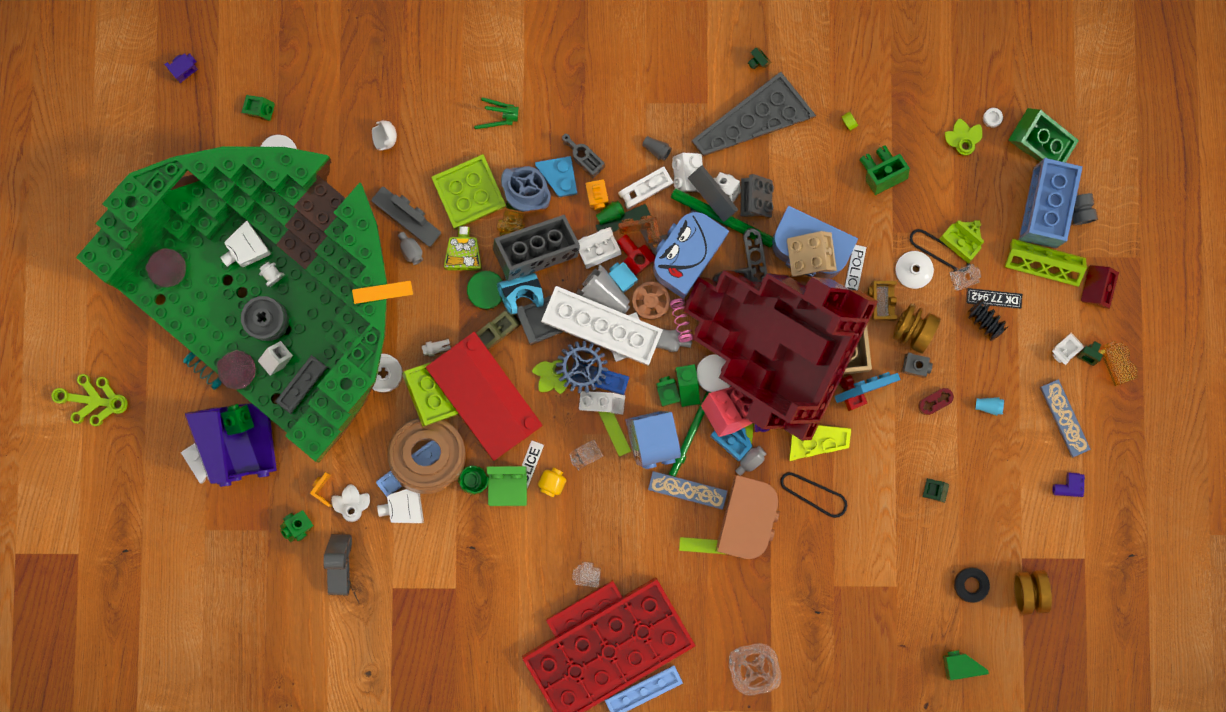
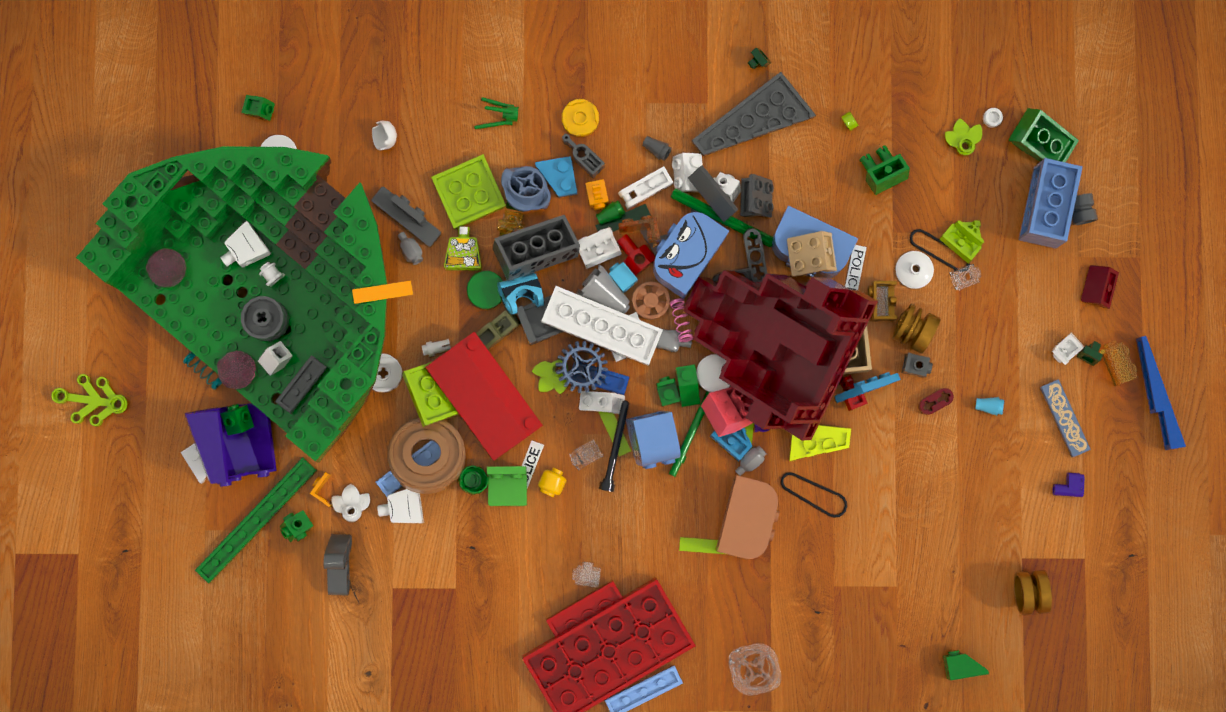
dark purple brick [164,53,198,83] -> none
tile [648,471,727,510] -> none
dark green slope [922,478,949,503] -> none
black tyre [954,567,990,603] -> none
black sticker [966,288,1023,309] -> none
black piece [968,298,1009,341] -> none
lime fence [1005,239,1087,287] -> none
none -> green tile [195,457,317,584]
none -> yellow tile [562,99,599,137]
none -> black piece [599,400,629,492]
none -> blue slope [1136,336,1186,450]

